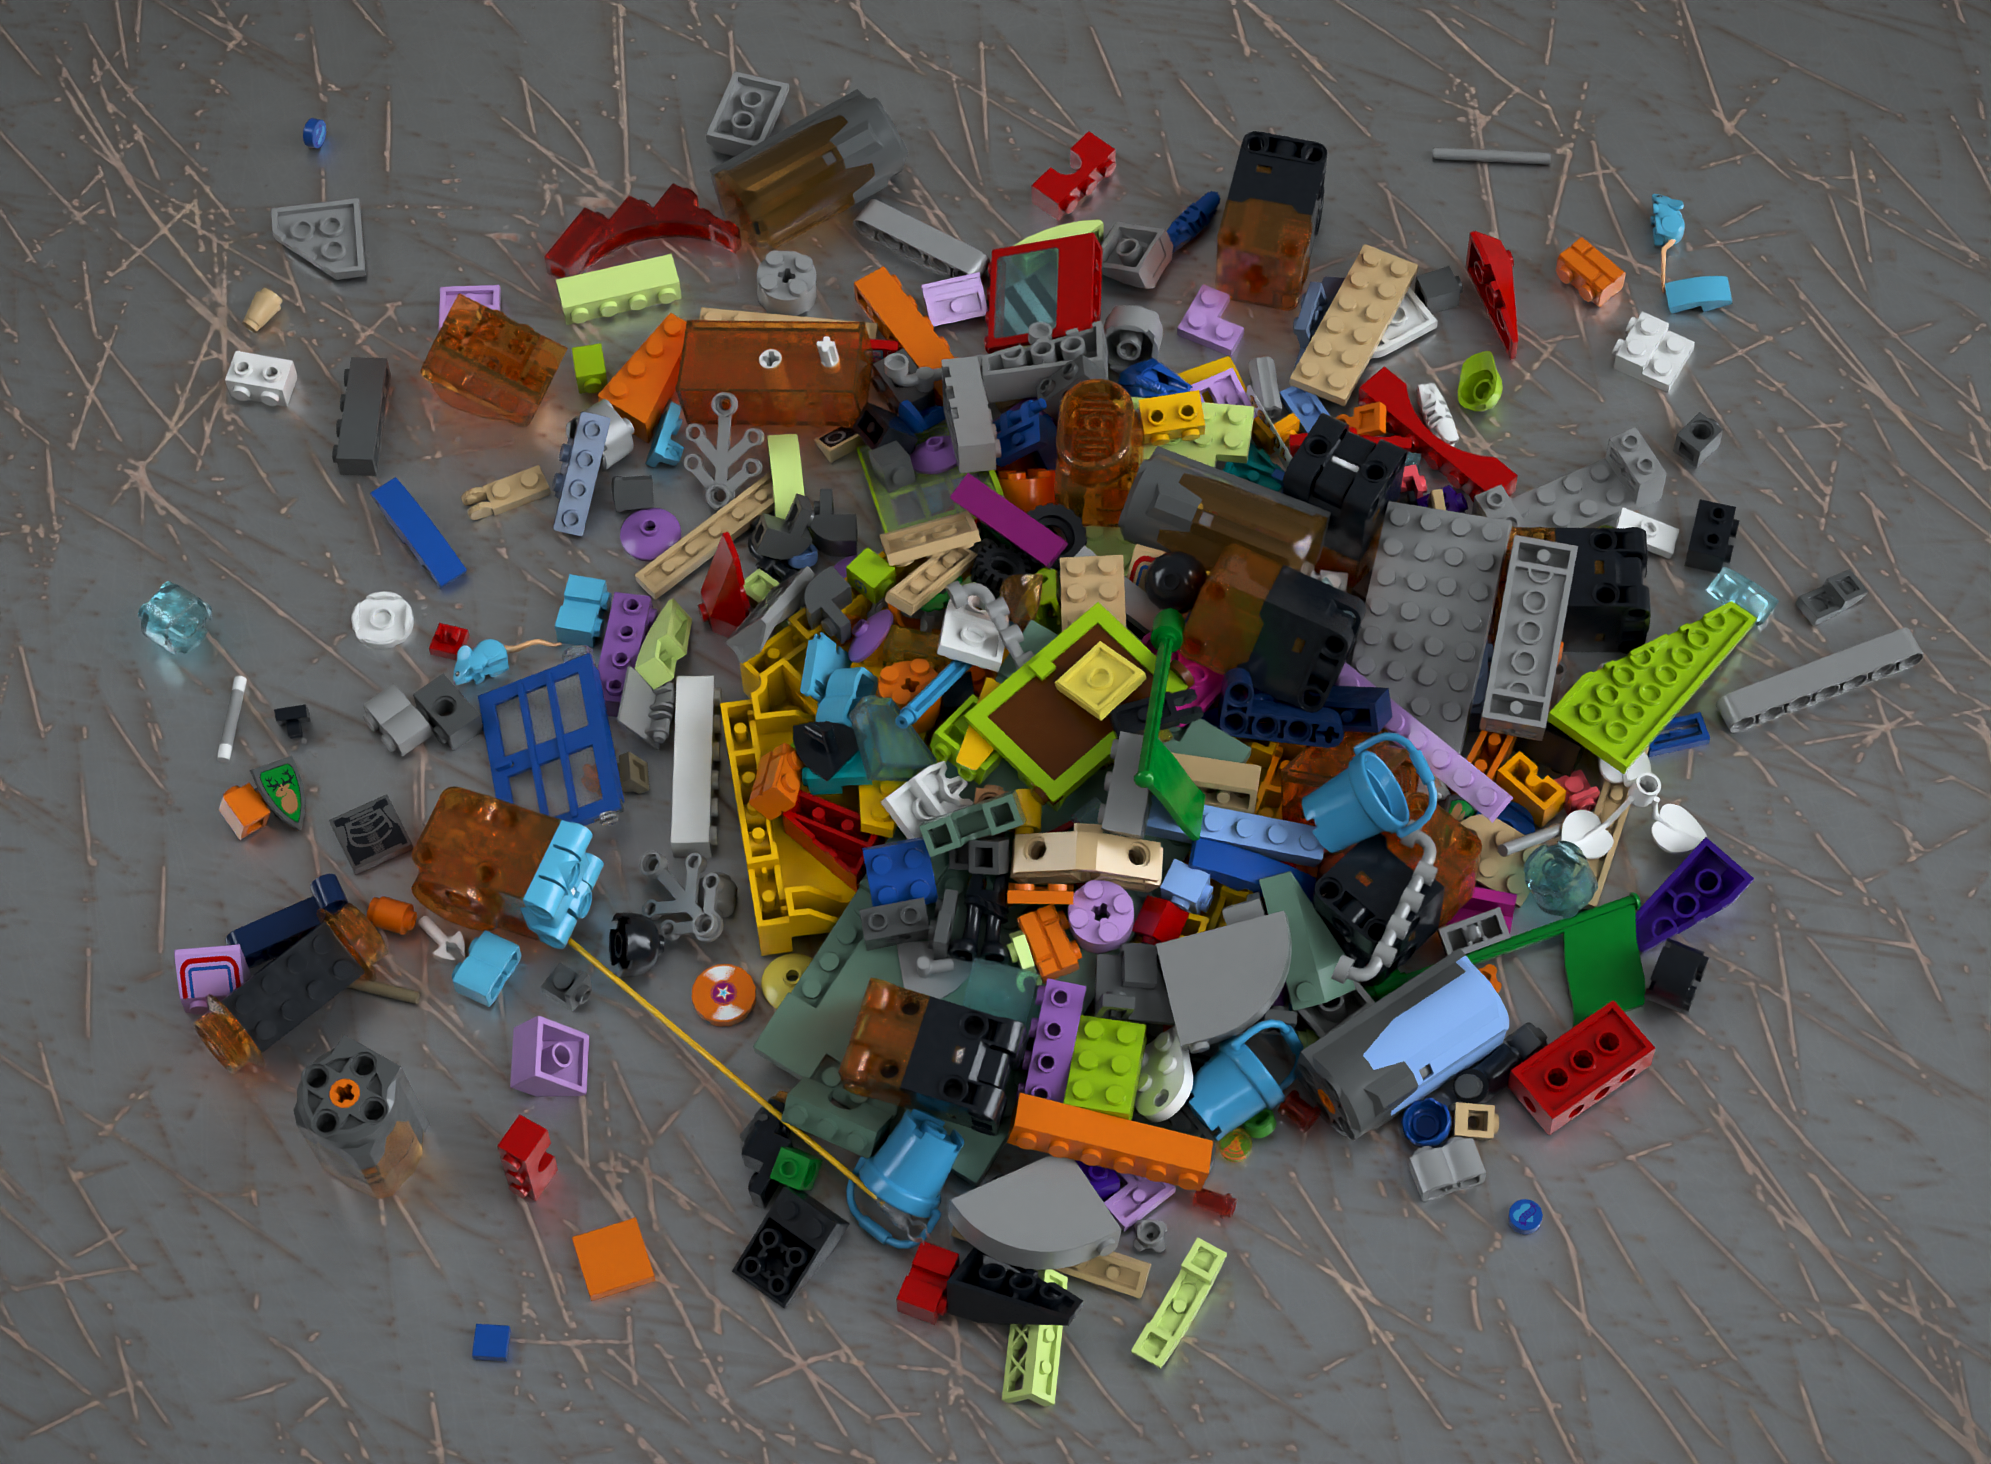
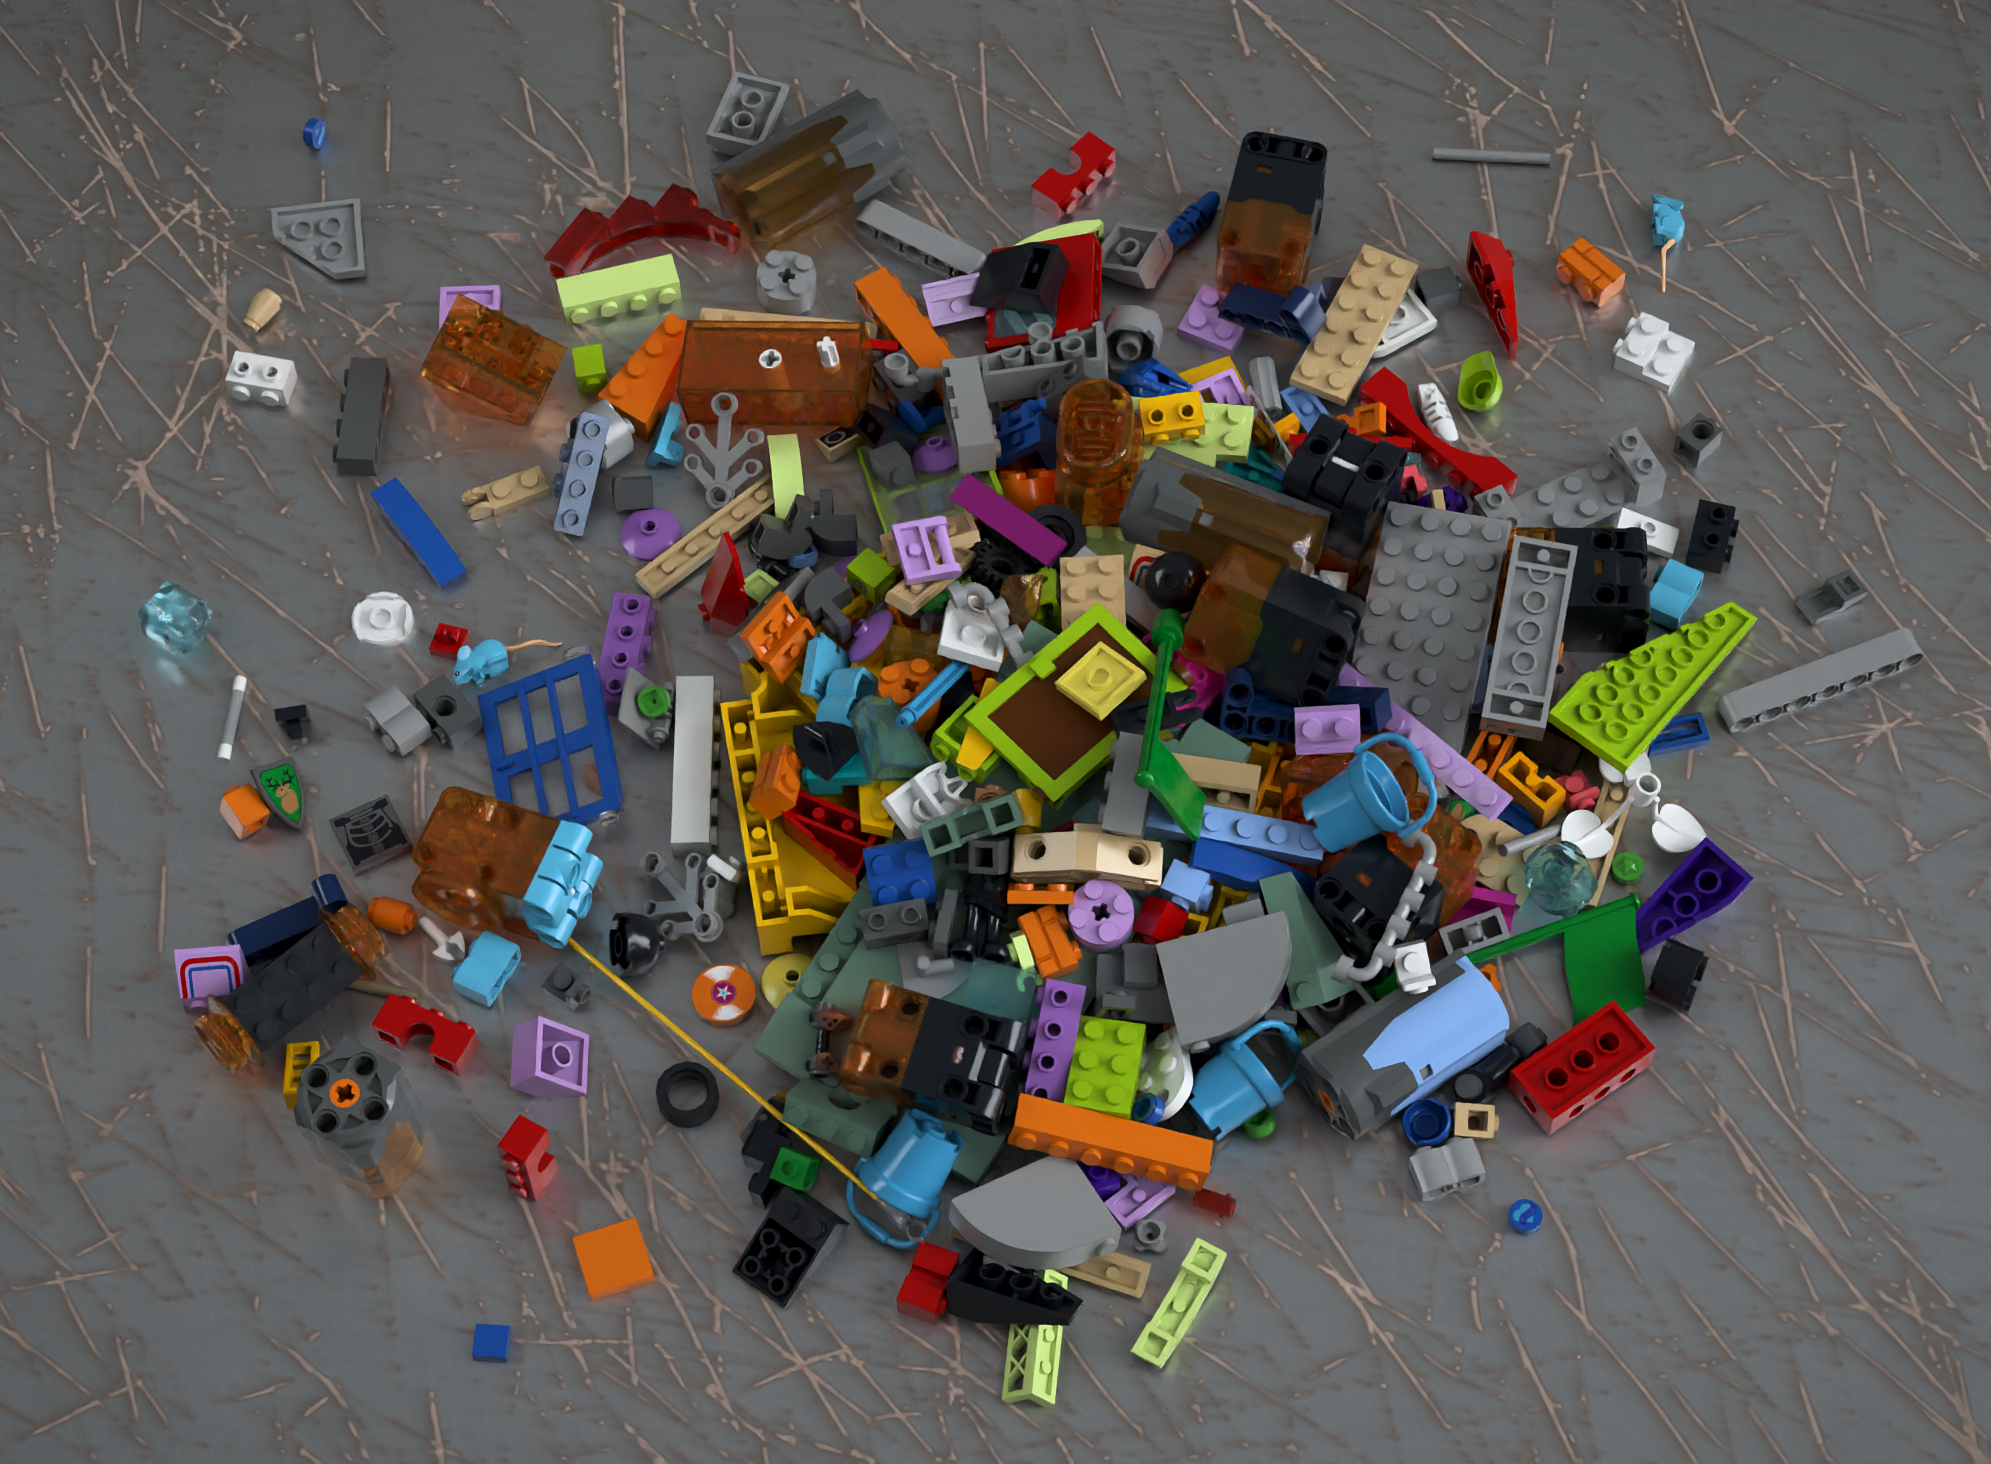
medium azure brick [555,574,612,648] -> none
dark tan tile [617,752,650,794] -> none
yellowish green slope [635,598,692,689] -> none
clear yellow tile [1219,1127,1252,1162] -> none
clear red bush [1277,1090,1321,1133] -> none
medium azure slope [1665,276,1733,314] -> none
clear light blue slope [1706,567,1779,626] -> none
none -> yellow slope [282,1041,320,1110]
none -> red arch [371,993,479,1077]
none -> bright green tile [637,685,671,717]
none -> black tyre [655,1061,720,1128]
none -> white plate [706,853,750,887]
none -> orange slope [739,591,817,684]
none -> dark grey piece [805,1002,853,1078]
none -> lavender plate [891,516,962,586]
none -> black slope [969,242,1070,315]
none -> blue tile [1132,1093,1165,1126]
none -> dark blue beam [1219,283,1327,345]
none -> lavender plate [1294,704,1360,755]
none -> white bracket [1392,939,1436,994]
none -> bright green tile [1611,852,1644,886]
none -> medium azure brick [1649,559,1704,631]

